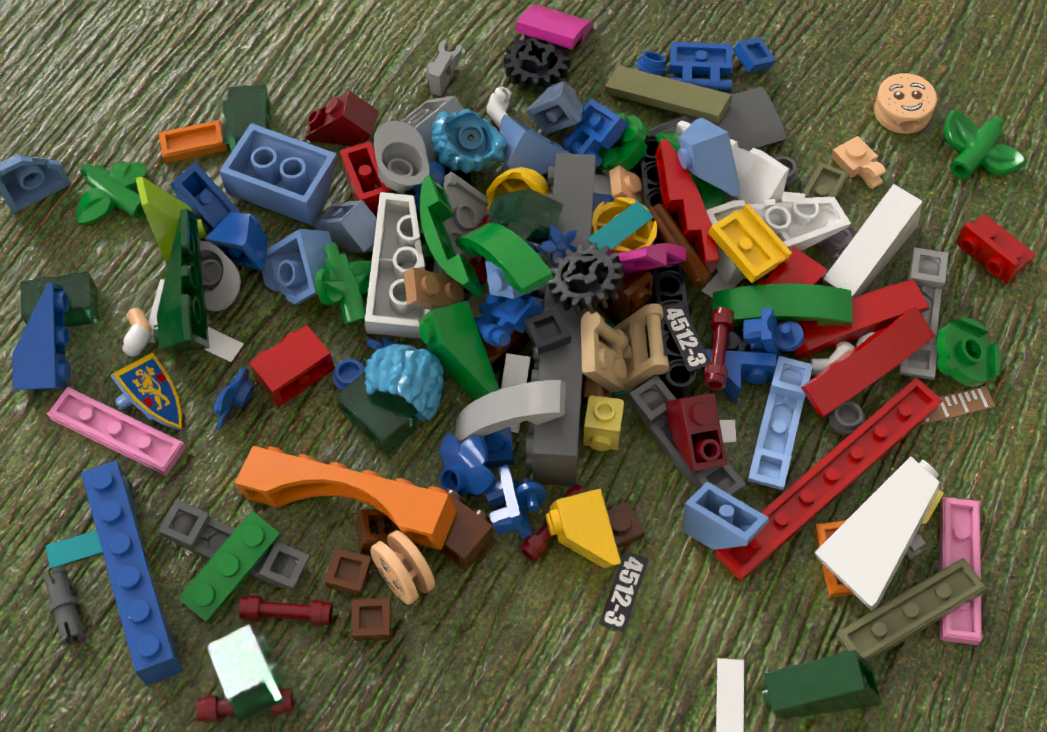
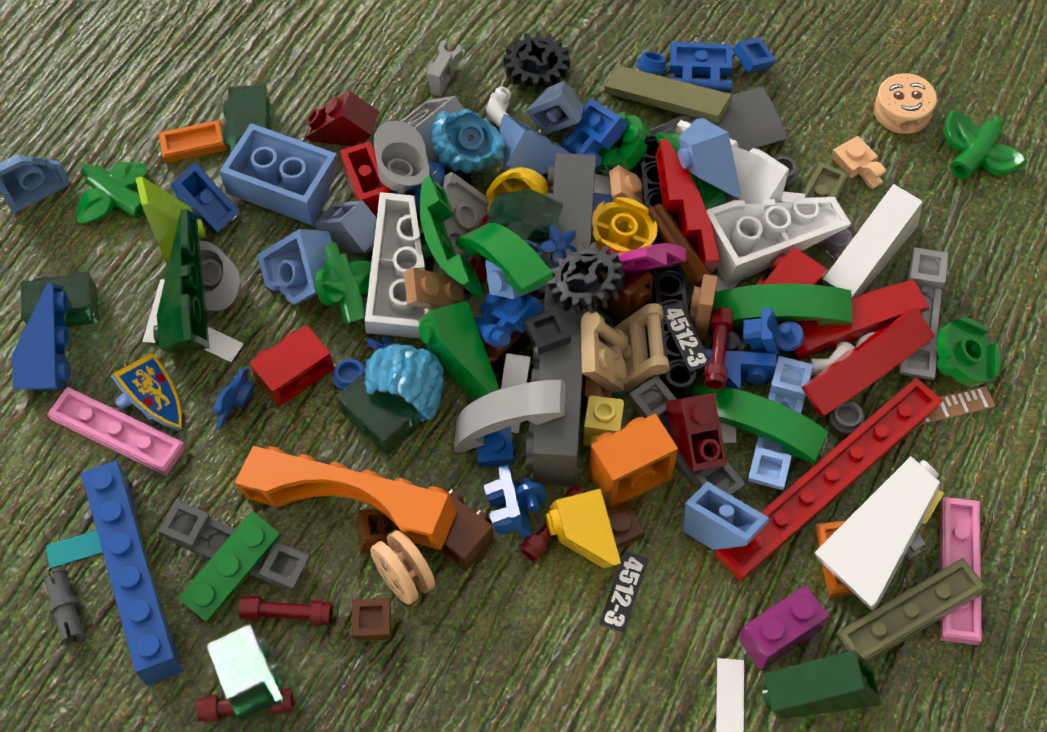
white arm [122,308,153,357] -> none
blue slope [205,211,268,270] -> none
reddish brown plate [324,548,373,596] -> none
blue plate [439,433,495,496] -> none
dark pink slope [516,5,593,49] -> none
teal sticker [587,200,654,251] -> none
yellow plate [708,203,792,283] -> none
red bracket [955,214,1036,284] -> none
none -> orange brick [589,413,678,510]
none -> medium nougat plate [689,274,718,341]
none -> green slope [691,384,828,464]
none -> magenta brick [739,585,829,671]

